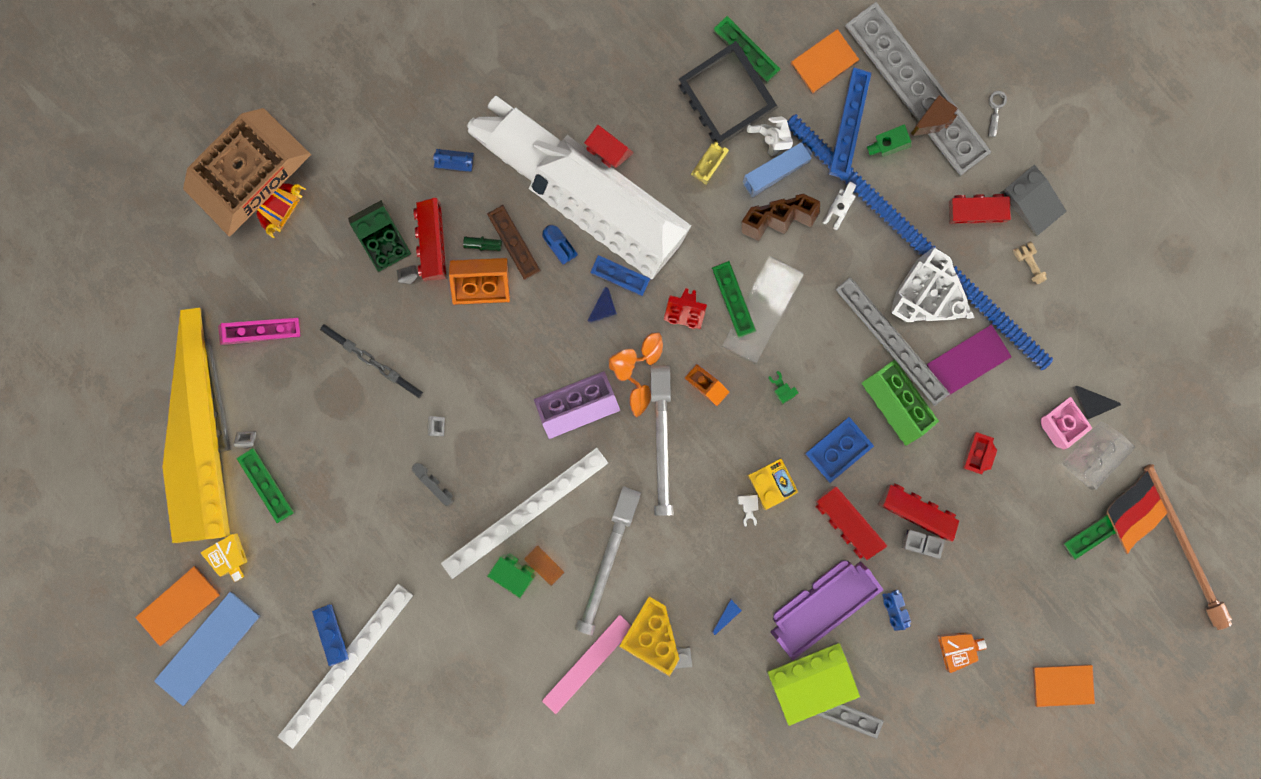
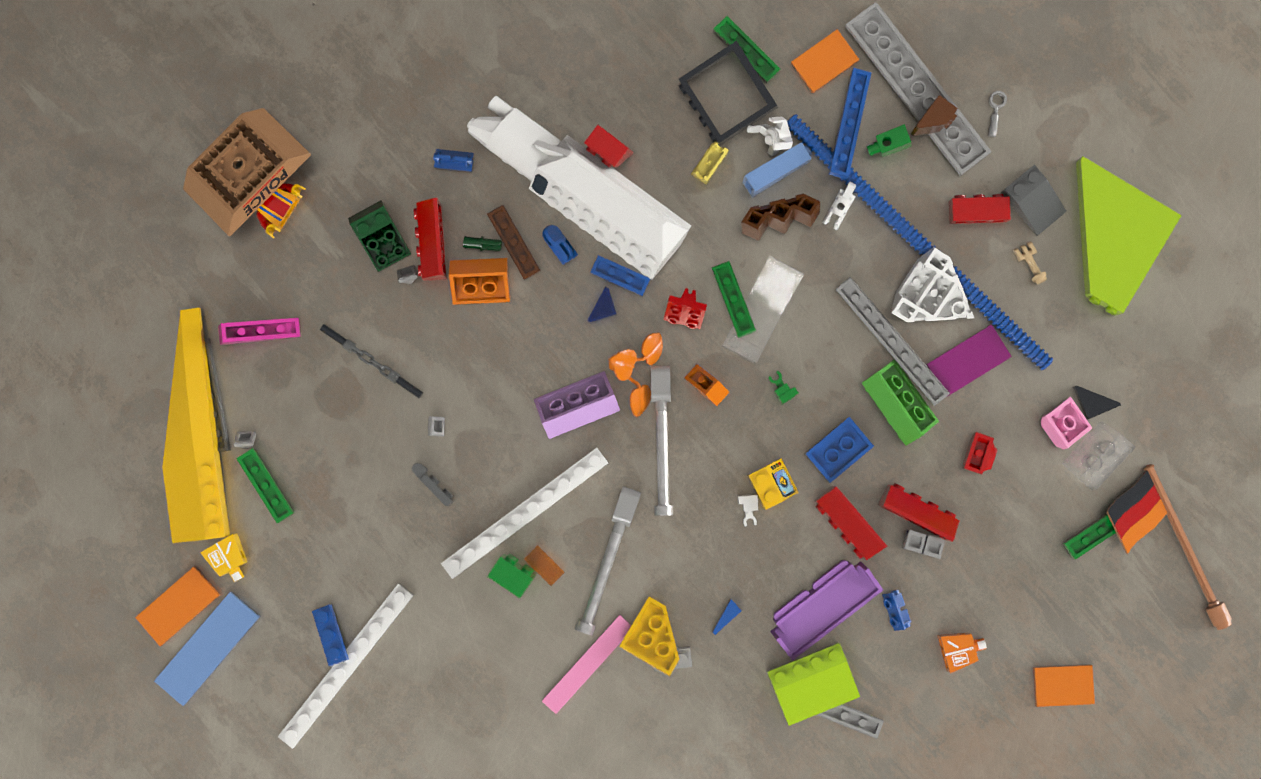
none -> lime slope [1076,156,1182,316]

